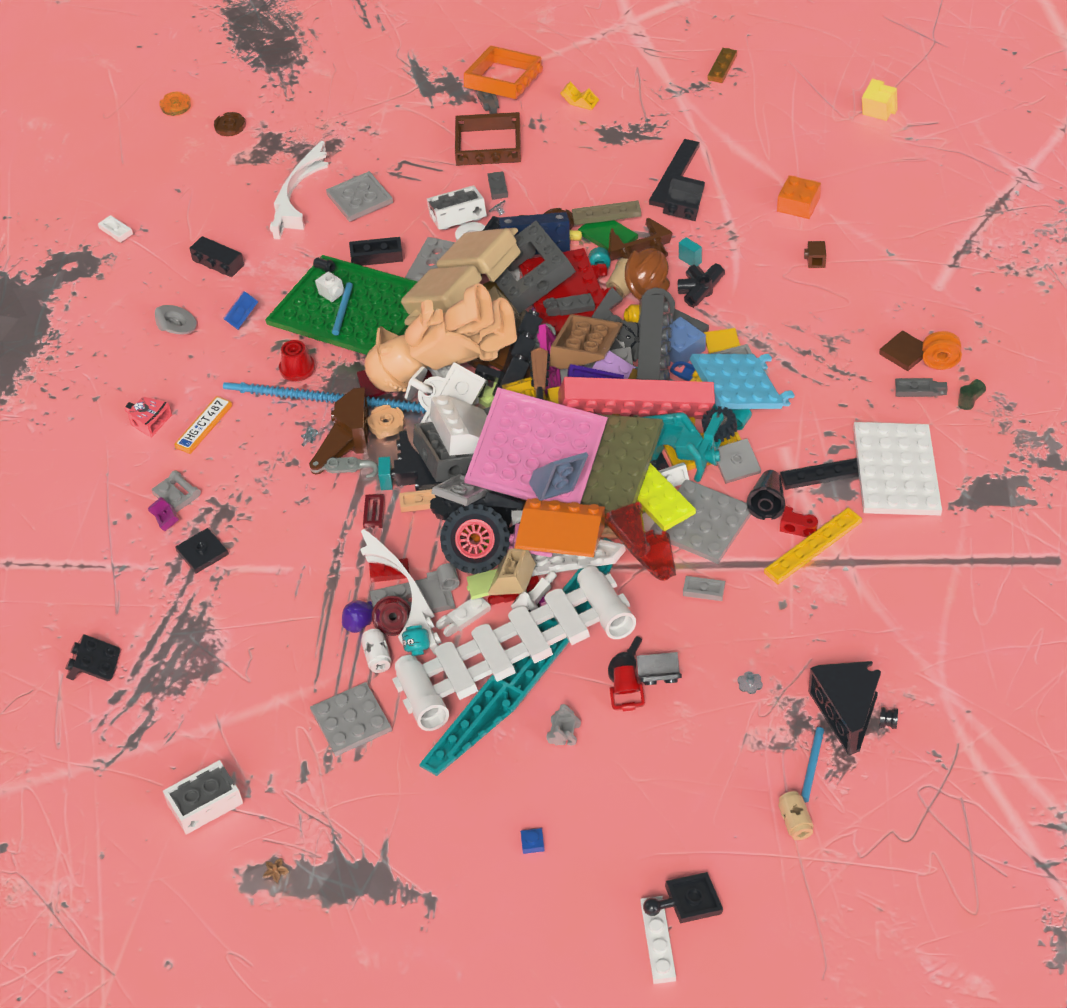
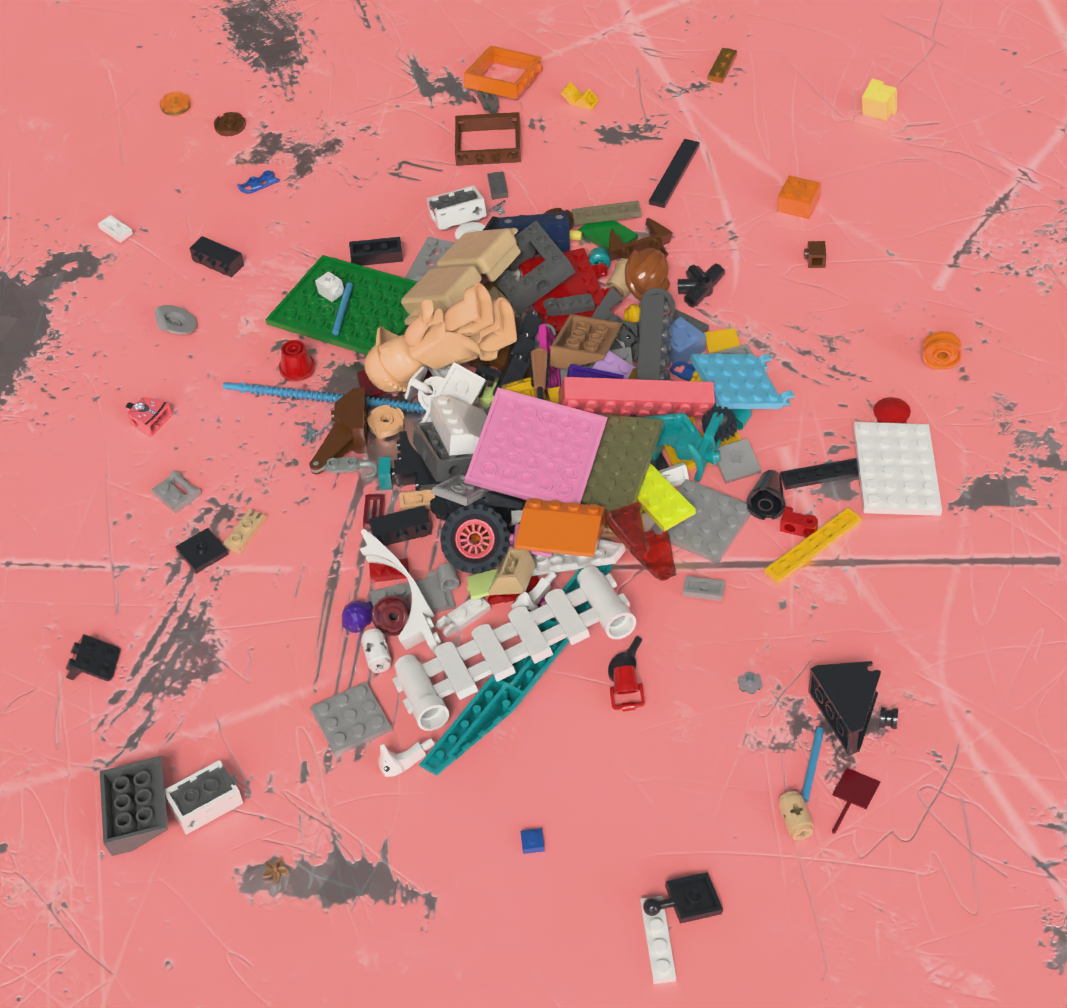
magenta bracket [148,497,179,531] -> none
tile [174,396,232,454] -> none
blue panel [223,291,259,329] -> none
white slope [270,141,329,239] -> none
black pin [313,257,336,273] -> none
light grey plate [326,171,393,222] -> none
teal head [402,625,430,656] -> none
sand blue slope [529,452,588,501] -> none
light grey piece [546,704,581,746] -> none
bracket [636,652,682,685] -> none
black panel [663,174,705,221] -> none
teal piece [679,237,702,266] -> none
reddish brown tile [879,330,923,371] -> none
dark grey hinge [895,378,948,397] -> none
piece [958,379,986,410] -> none
none -> dark grey slope [100,756,168,856]
none -> tan hinge [223,509,267,554]
none -> blue piece [237,170,280,194]
none -> black brick [369,505,432,546]
none -> white animal [378,738,435,777]
none -> dark red piece [832,768,881,834]
none -> red dish [873,397,911,424]

